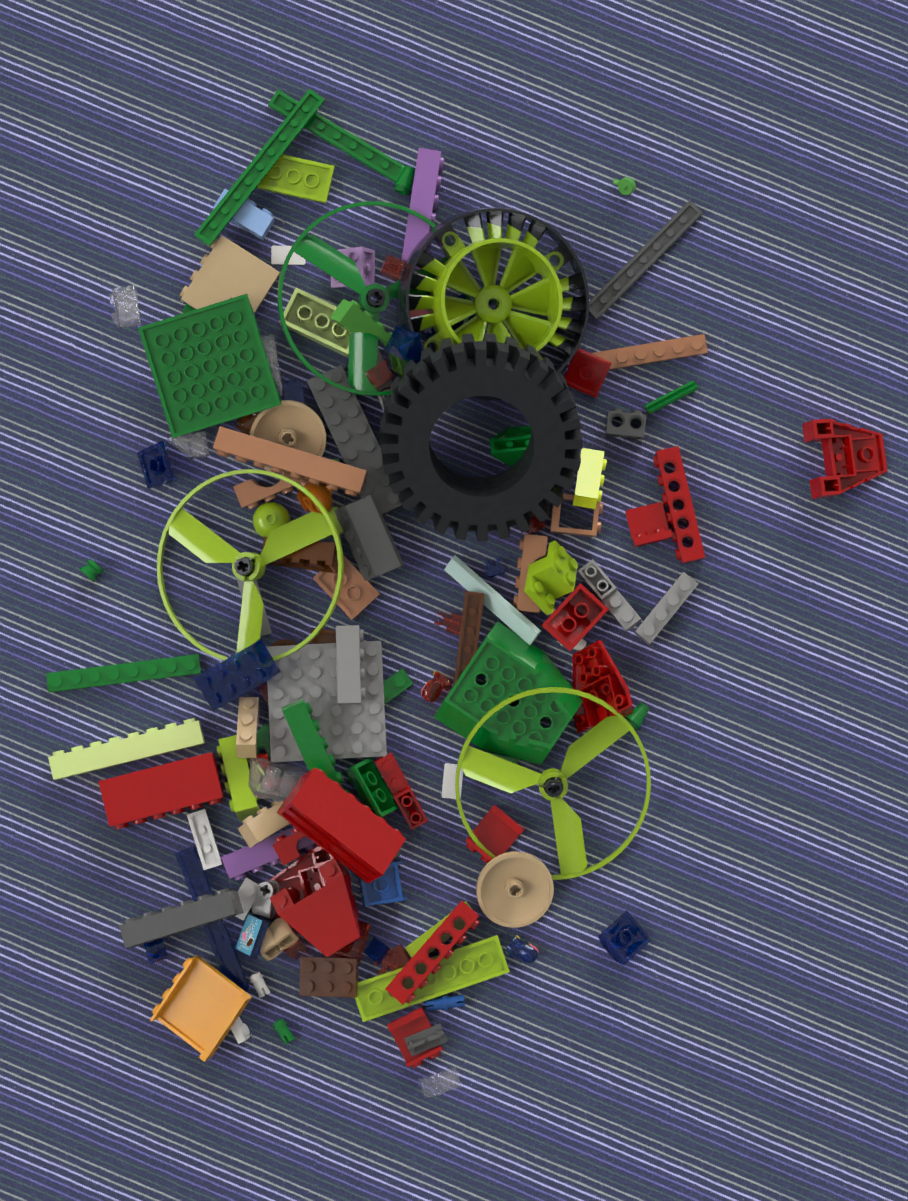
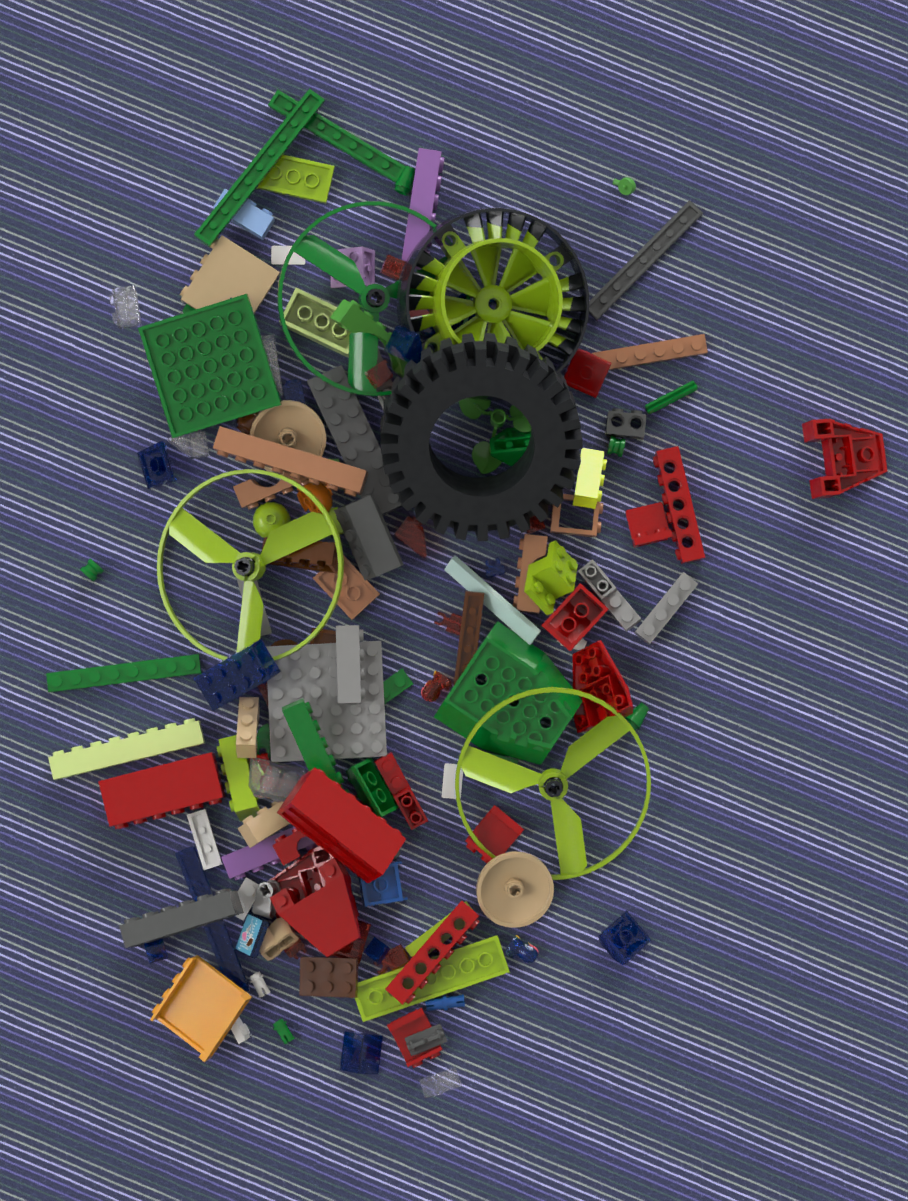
none -> clear blue slope [340,1031,383,1074]
none -> clear red slope [394,516,427,559]
none -> bright green plant [459,398,531,474]
none -> green wheel [607,436,626,457]

